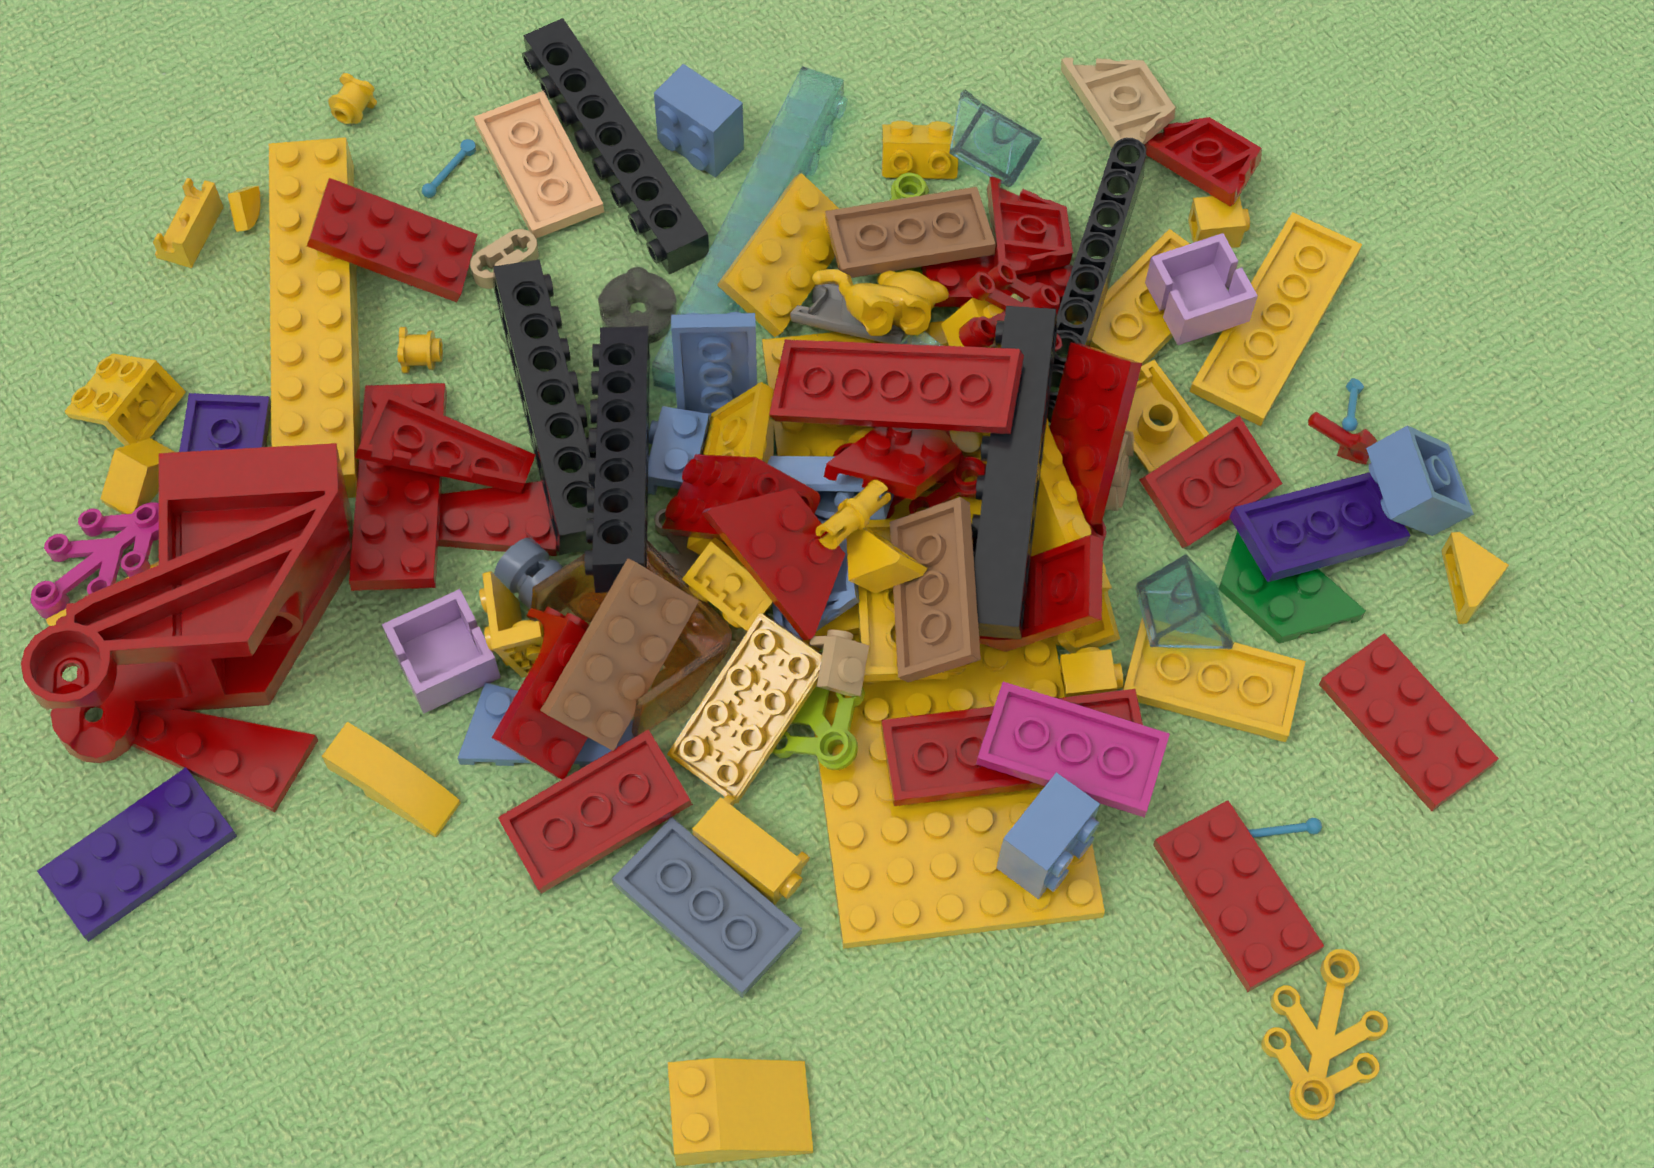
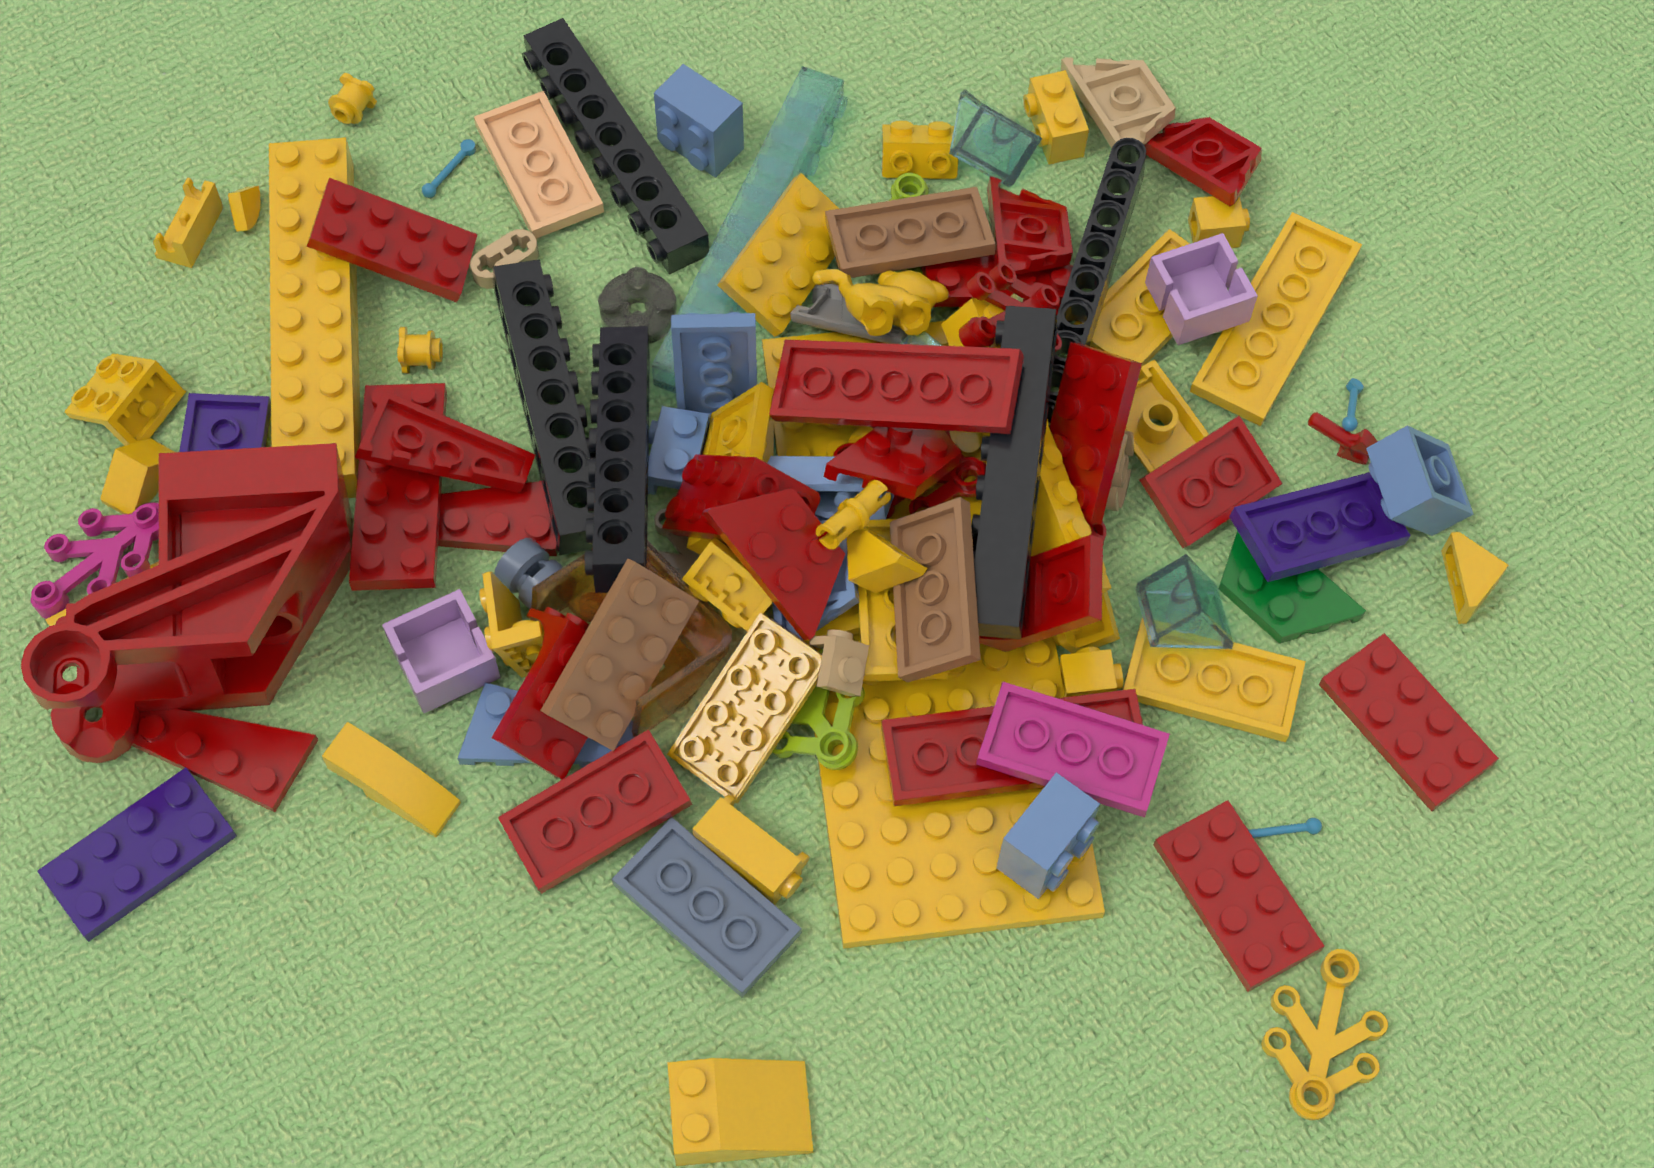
none -> yellow brick [1023,70,1089,165]

